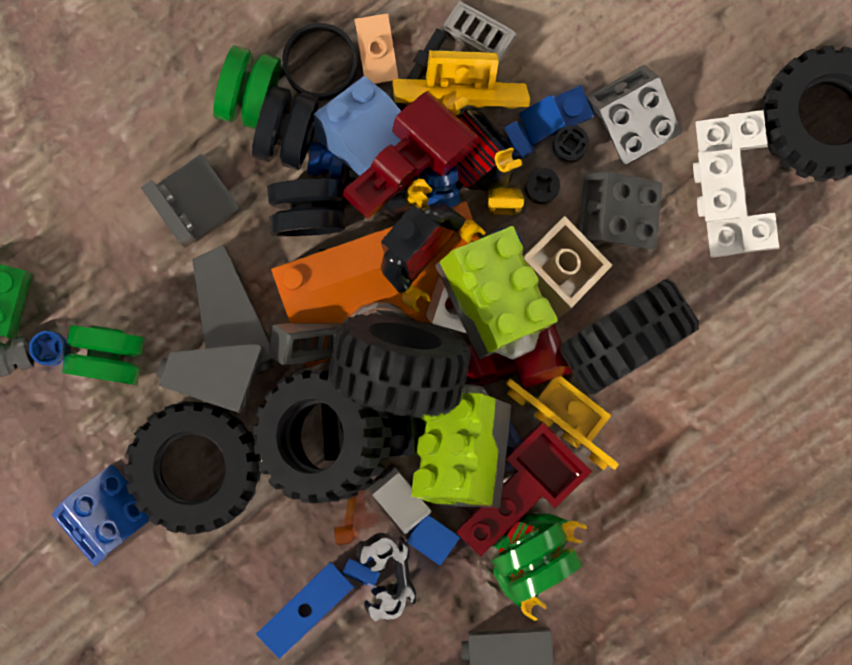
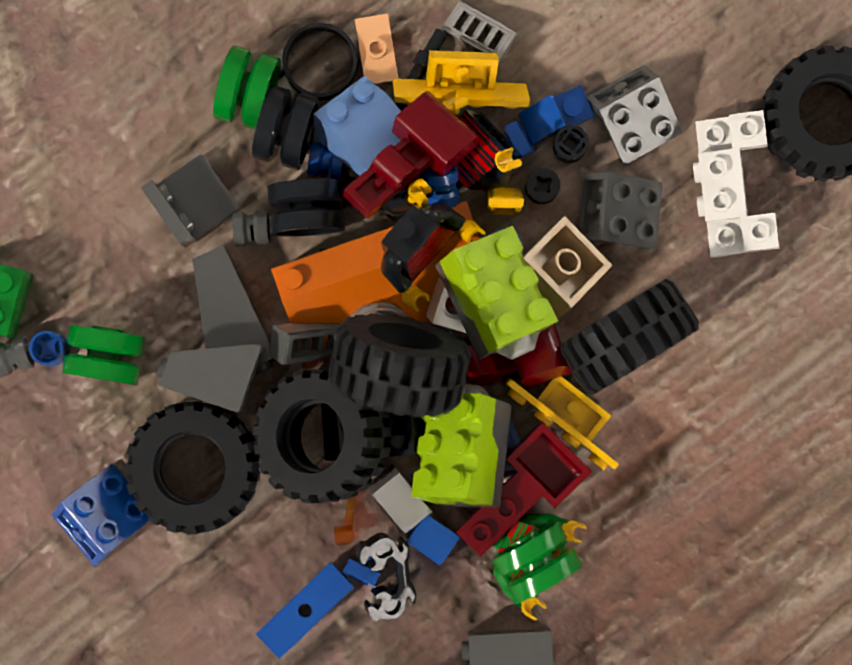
none -> dark grey wheel [232,210,270,246]

